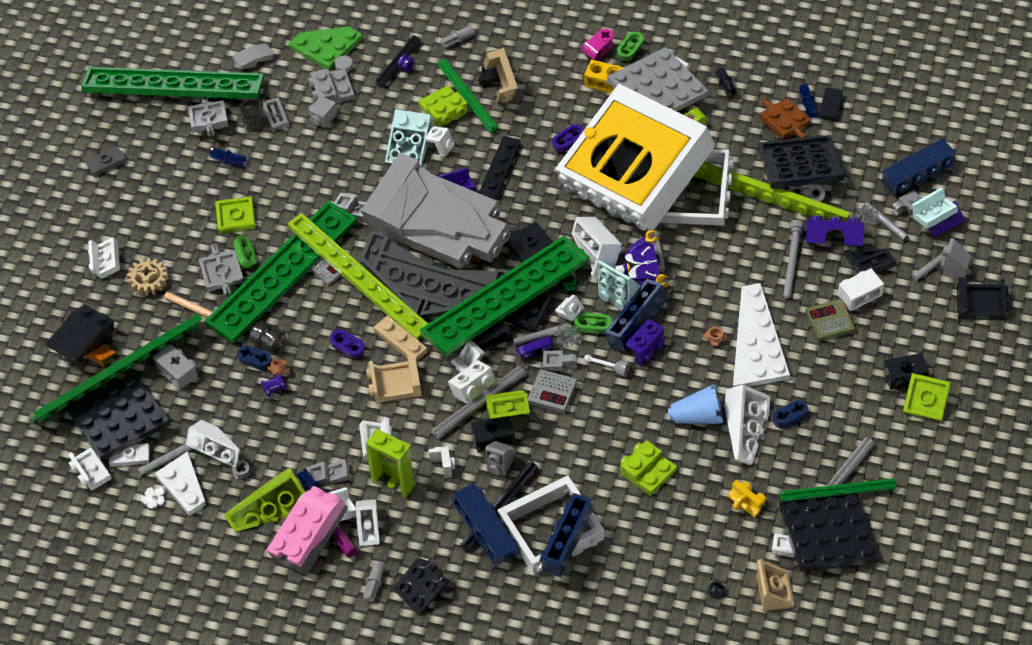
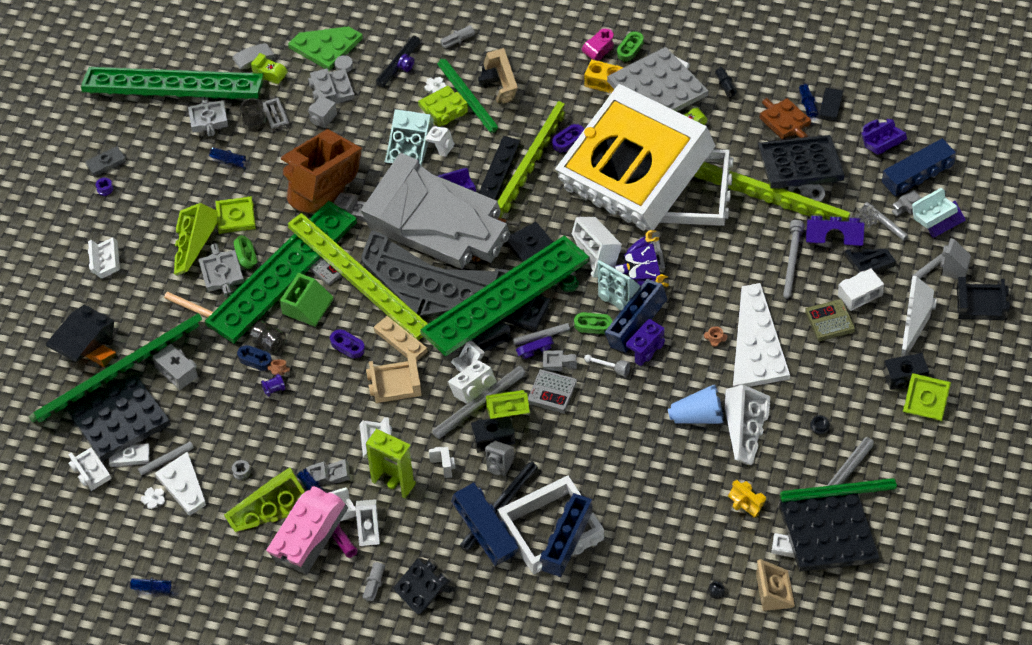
tan gear [127,258,169,296] -> none
white slope [186,420,240,467] -> none
clear gear [554,322,580,347] -> none
white bracket [555,295,584,321] -> none
lime plate [620,440,677,496] -> none
dark blue beam [773,400,808,429] -> none
none -> dark purple bush [96,177,113,196]
none -> clear blue axle [130,577,172,594]
none -> lime wedge [174,203,218,275]
none -> lime leg [251,53,288,84]
none -> bright green slope [280,273,334,327]
none -> dark orange brick [281,129,362,213]
none -> white plant [424,77,446,93]
none -> lime plate [497,101,566,218]
none -> black plate [810,415,830,434]
none -> dark purple slope [861,119,907,155]
none -> white wedge [901,276,937,357]

